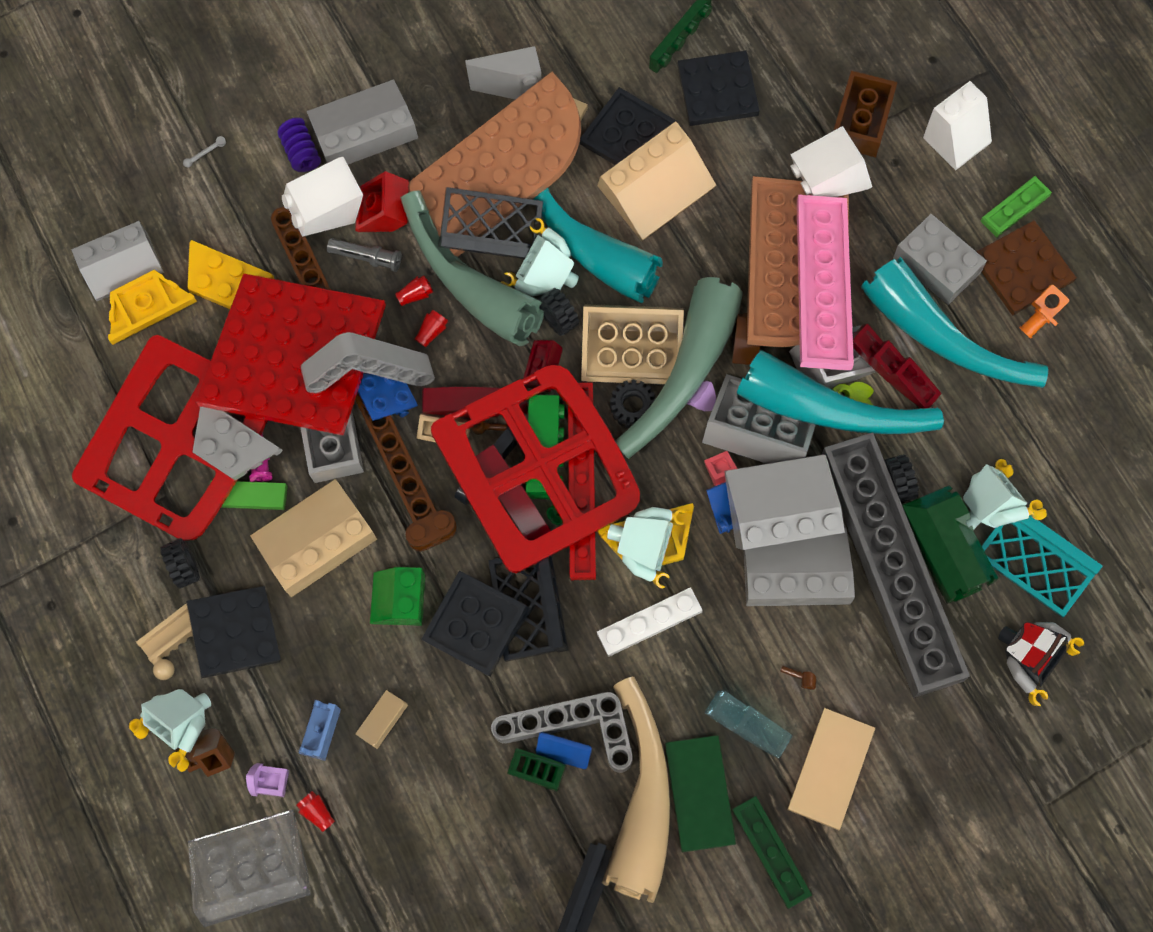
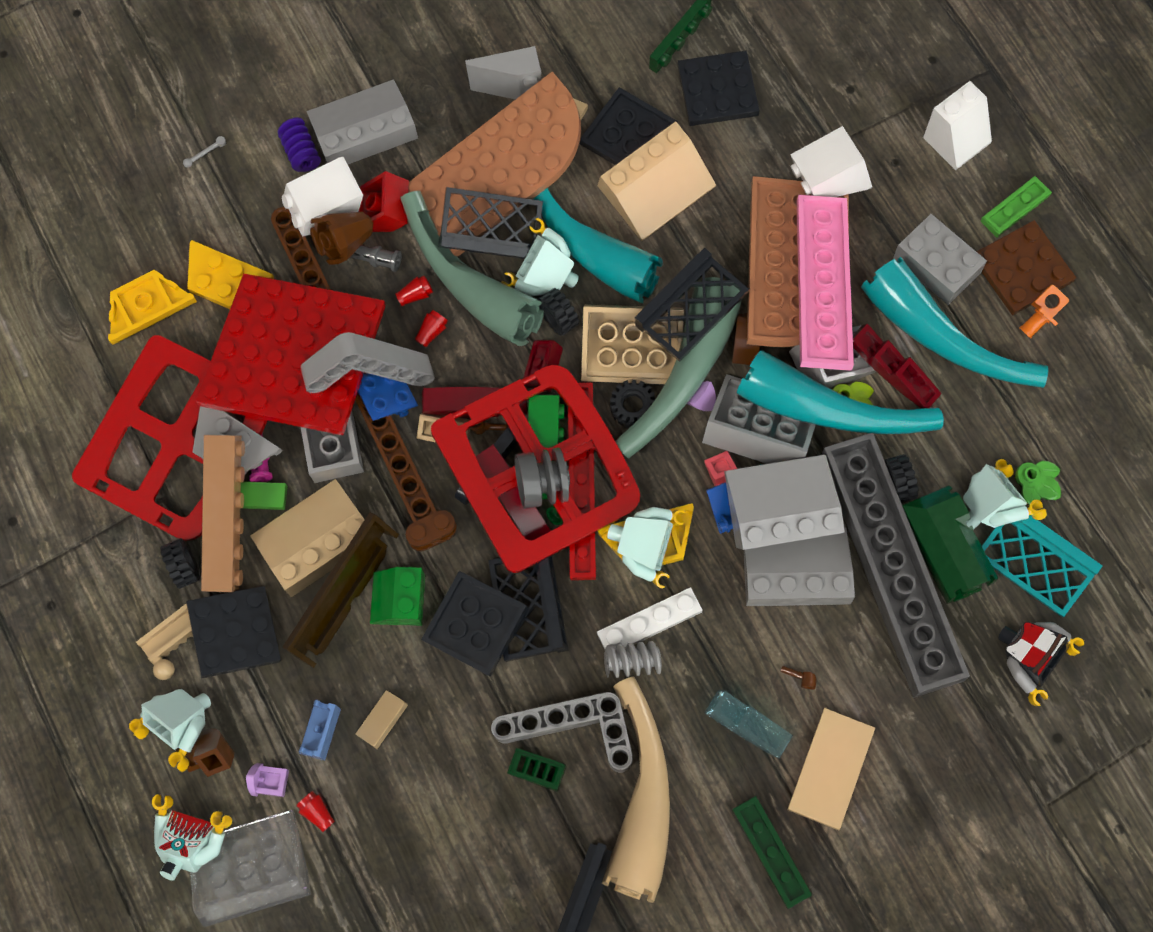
light grey slope [71,221,164,301] -> none
blue slope [536,732,592,769] -> none
dark green tile [665,735,736,853] -> none
reddish brown brick [833,71,898,158] -> none
none -> torso [152,794,232,881]
none -> medium nougat brick [201,435,245,592]
none -> dark brown slope [283,512,399,668]
none -> reddish brown cone [310,212,373,265]
none -> dark grey wheel [515,448,570,509]
none -> light grey piece [604,641,662,678]
none -> black fence [635,248,749,362]
none -> bright green plate [1015,461,1061,505]

